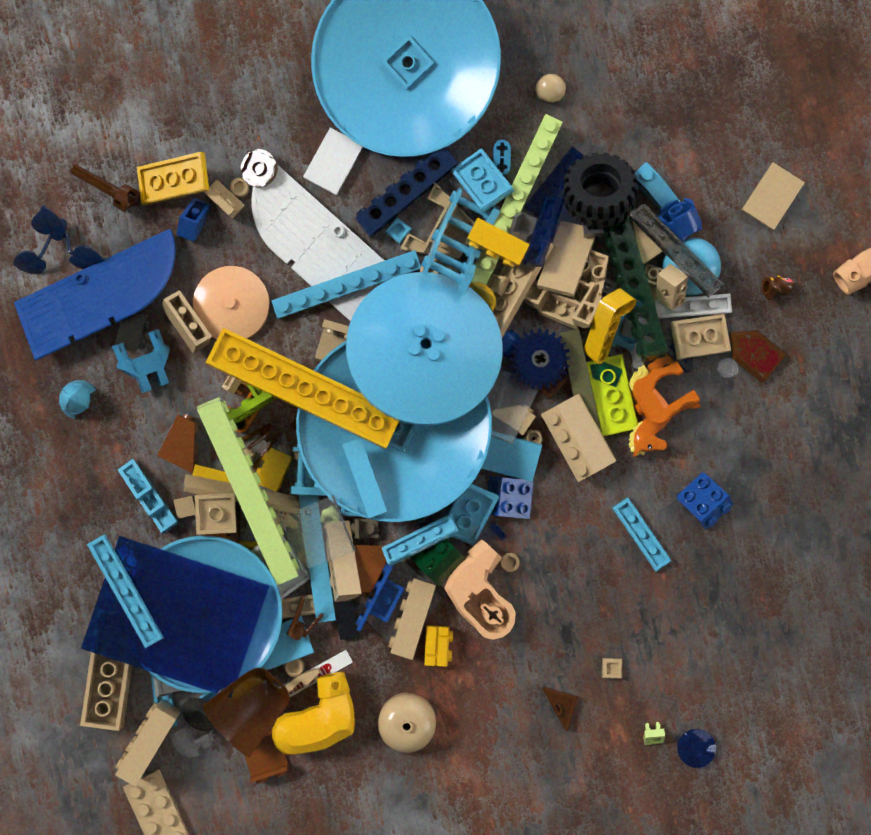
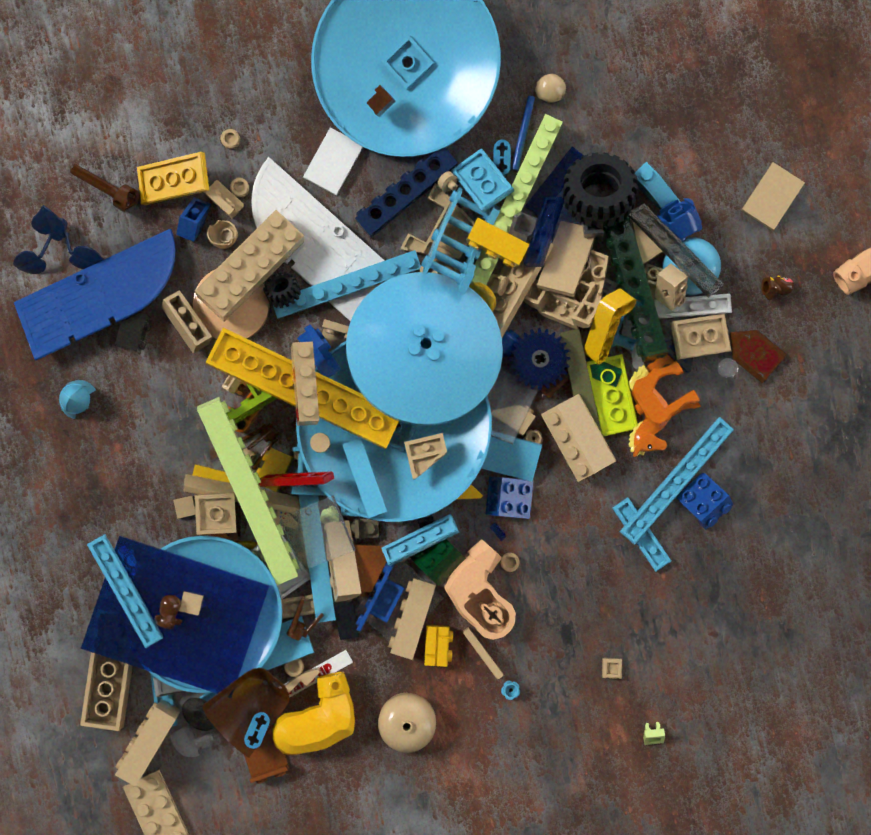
dark azure connector [112,329,170,393] -> none
medium azure slope [118,459,179,534] -> none
dark orange slope [157,413,198,473] -> none
tile [241,149,278,188] -> none
medium azure tile [385,217,412,244] -> none
medium azure tile [446,484,499,546] -> none
reddish brown tile [542,686,578,731] -> none
clear blue dish [677,728,716,768] -> none
none -> reddish brown animal [155,595,182,629]
none -> tan tile [179,591,204,615]
none -> tan brick [195,210,304,322]
none -> tan hair [207,220,238,249]
none -> tan tile [221,129,240,149]
none -> dark azure beam [244,712,270,749]
none -> red tile [259,471,335,487]
none -> black tyre [263,272,301,308]
none -> tan brick [291,342,319,426]
none -> blue bracket [297,324,341,378]
none -> tan tile [310,433,331,453]
none -> reddish brown panel [367,85,396,117]
none -> tan wing [404,433,447,480]
none -> tan tile [438,171,458,192]
none -> tan tile [463,627,504,679]
none -> medium azure plate [501,681,520,700]
none -> blue bar [511,96,535,171]
none -> medium azure tile [619,417,734,545]

